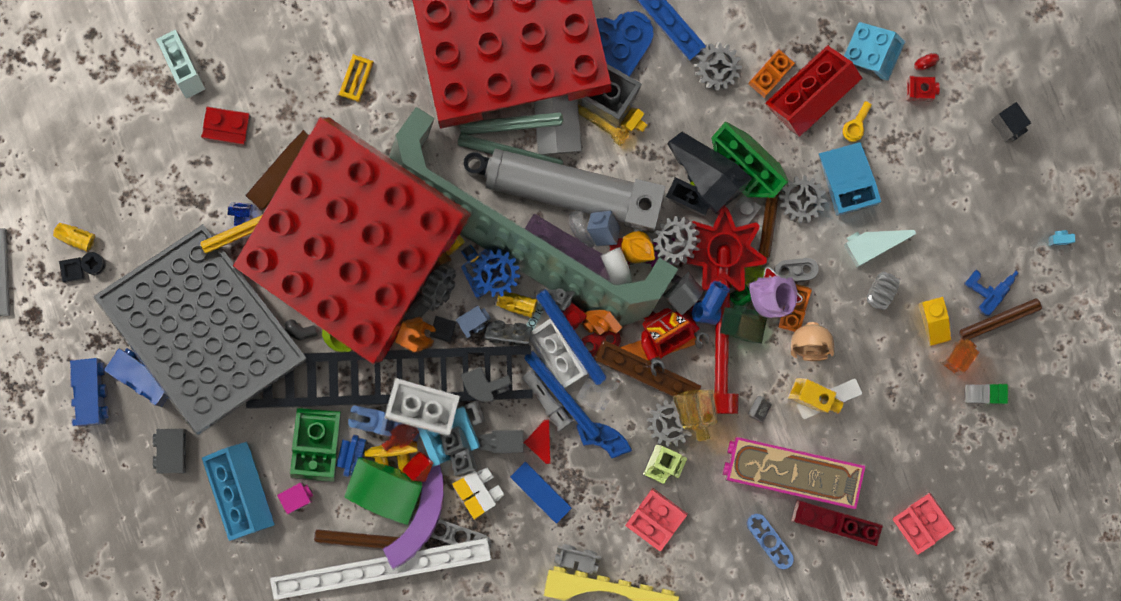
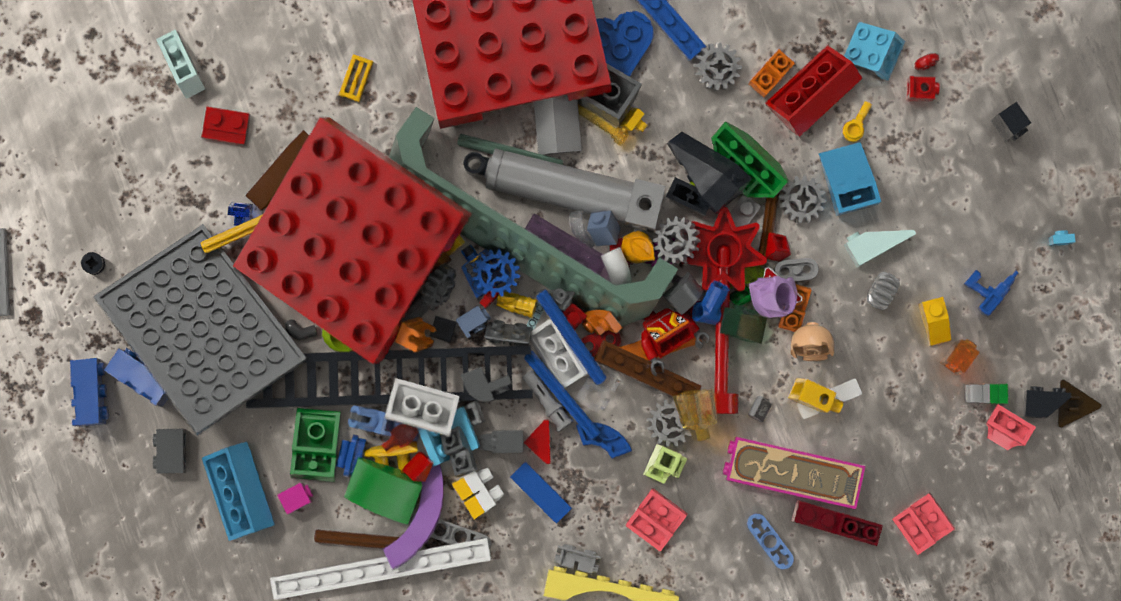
yellow hinge [53,223,95,252] -> none
black tile [59,257,85,283] -> none
sand green axle [460,112,564,135] -> none
reddish brown axle [959,298,1042,341] -> none
none -> red tile [479,287,499,309]
none -> red slope [766,232,791,262]
none -> coral slope [986,404,1036,450]
none -> black slope [1023,386,1071,419]
none -> dark brown piece [1058,380,1102,428]

